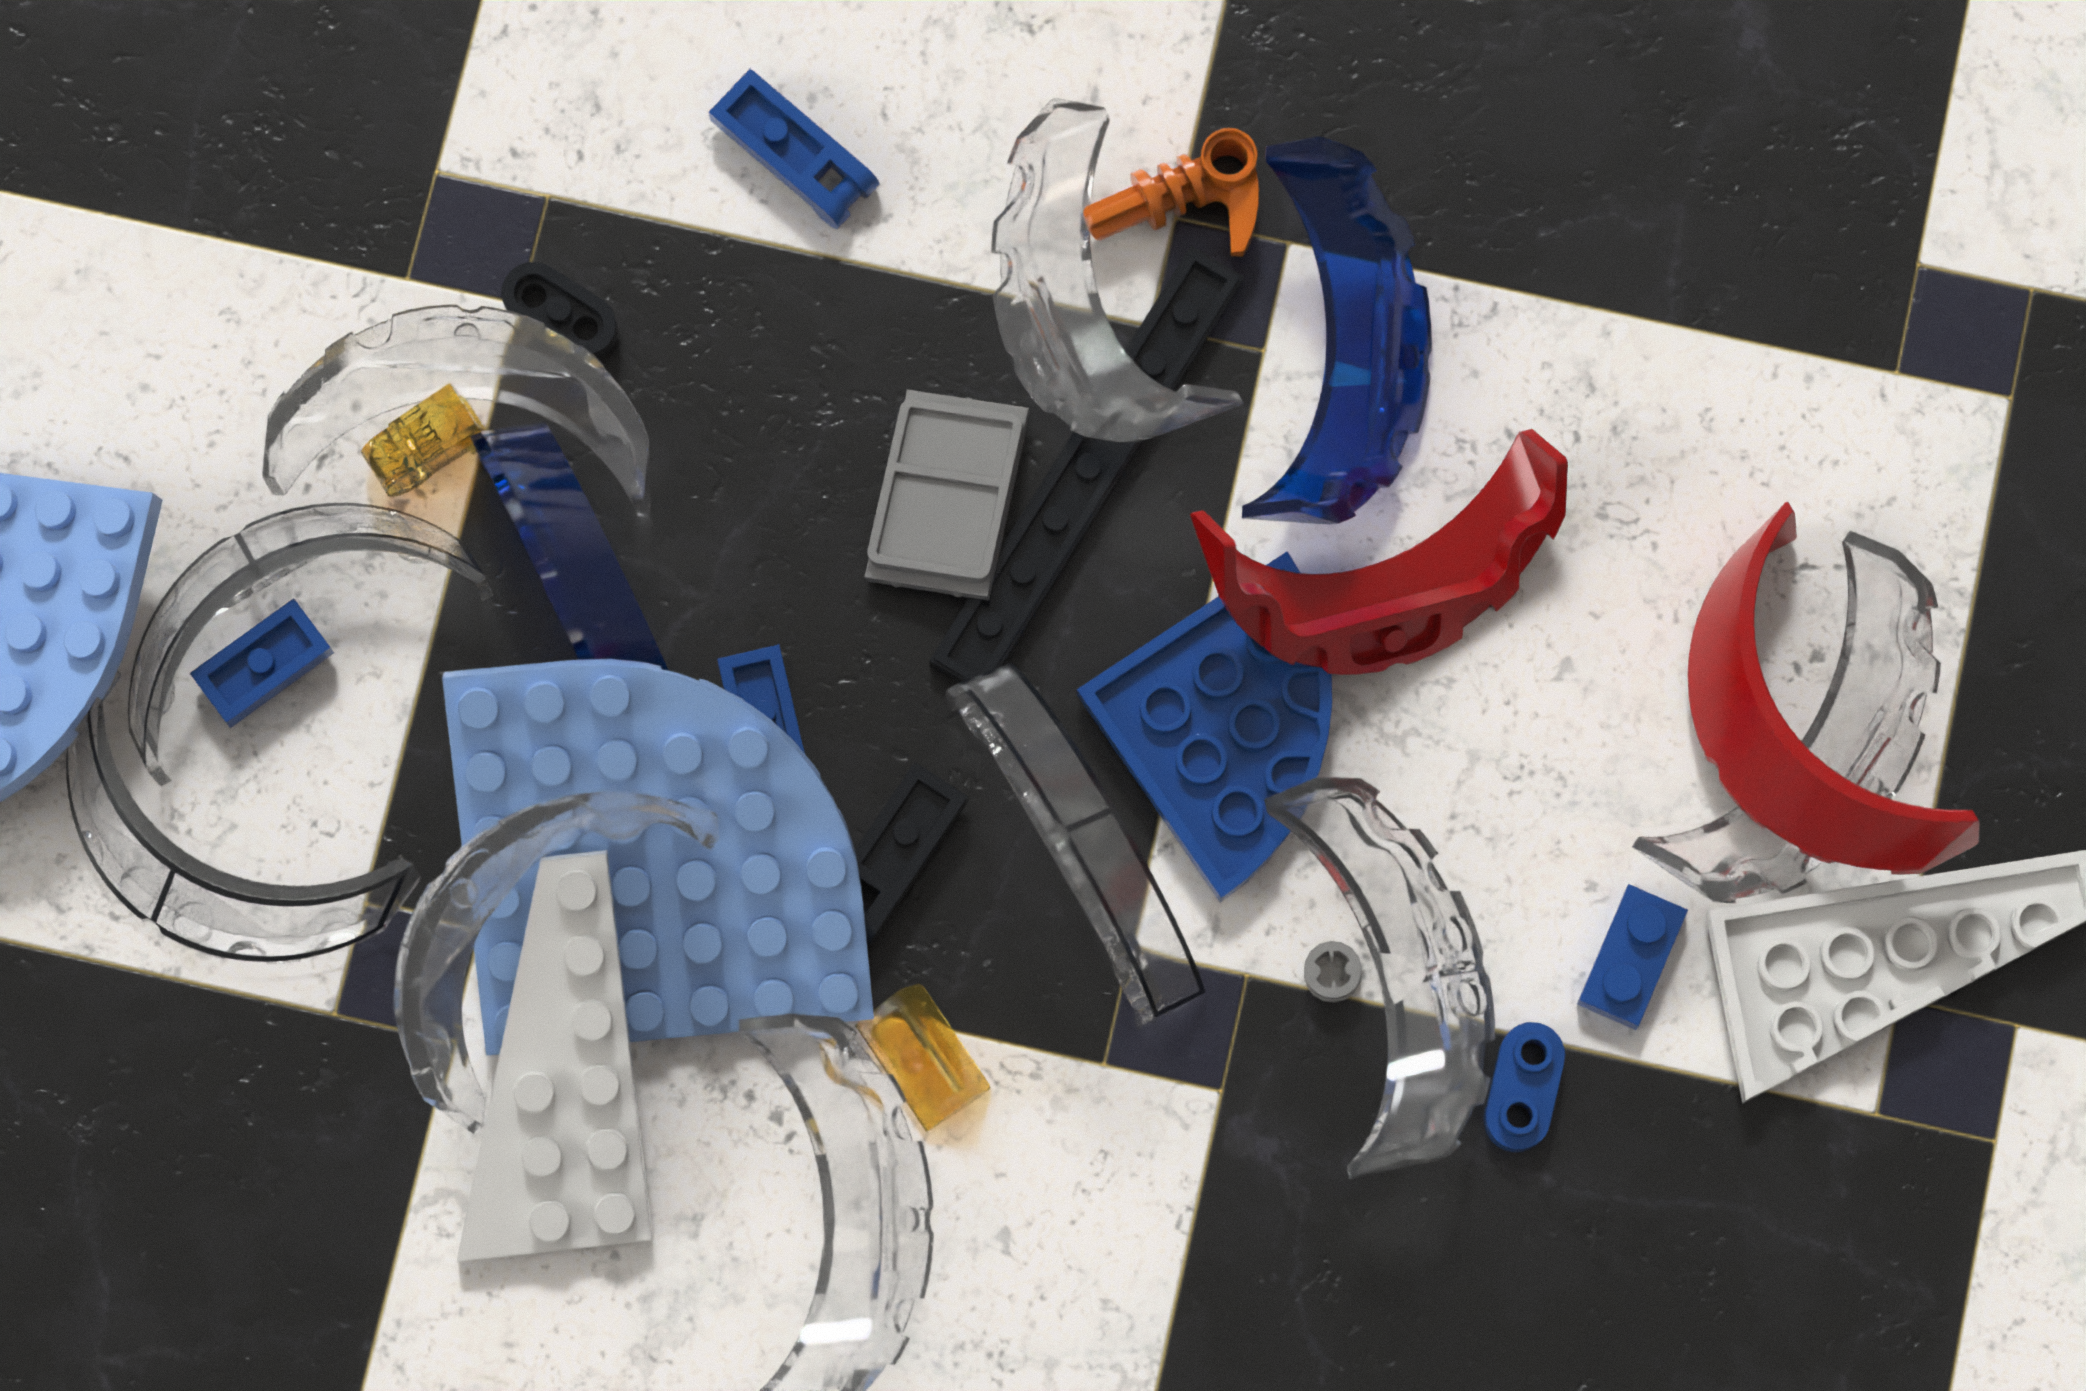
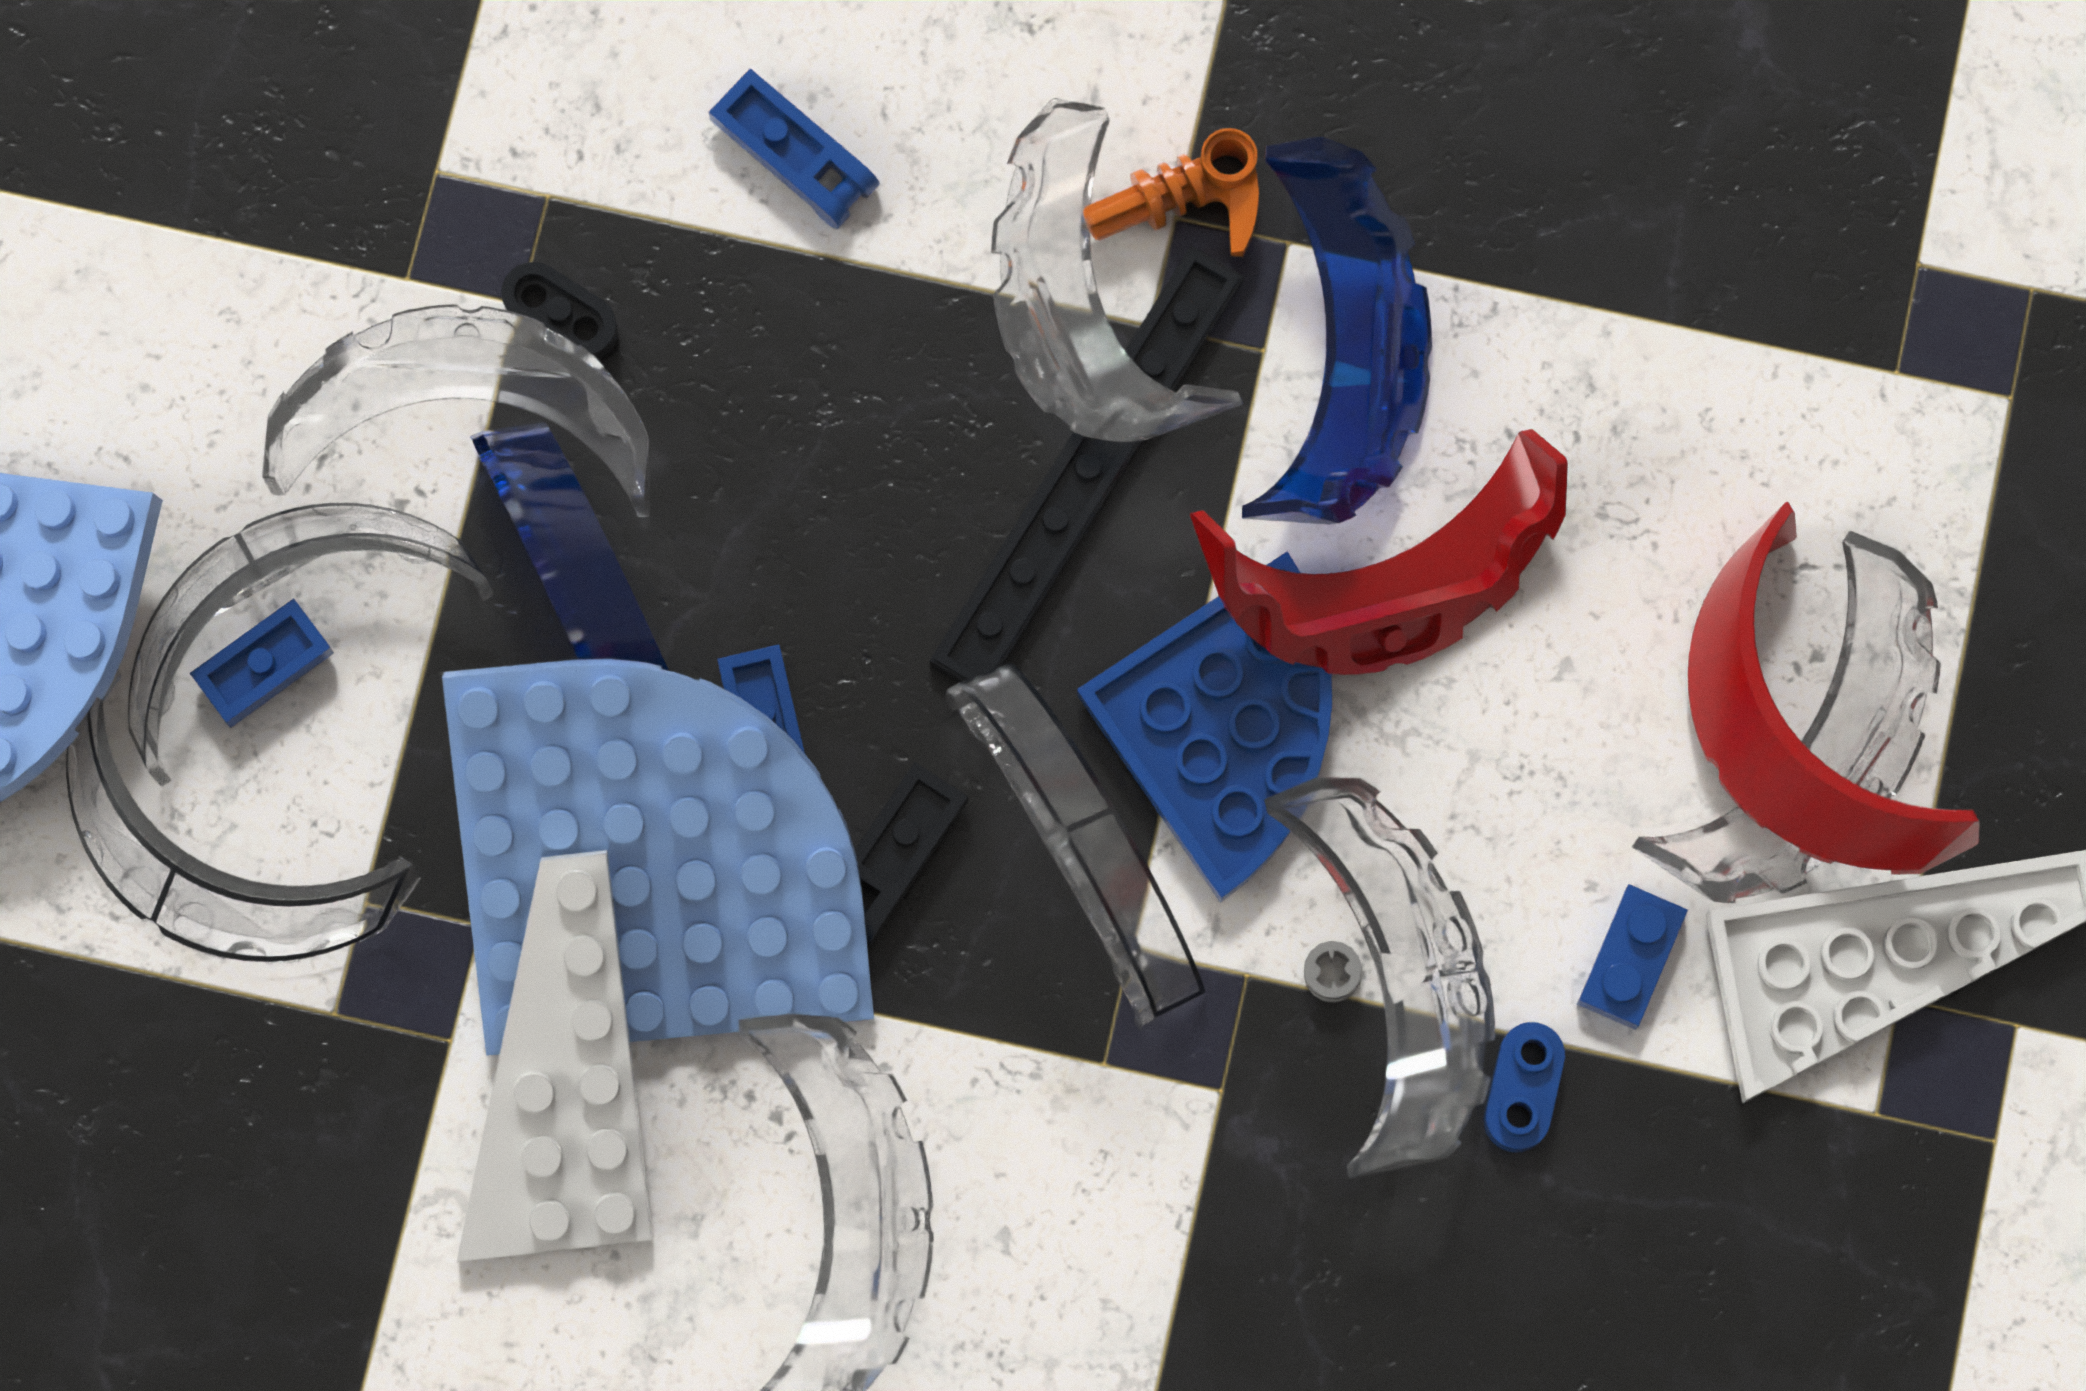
clear yellow leg [361,383,494,497] -> none
clear windscreen [394,792,719,1134] -> none
clear yellow slope [855,984,991,1132] -> none
light grey piece [864,390,1030,601] -> none

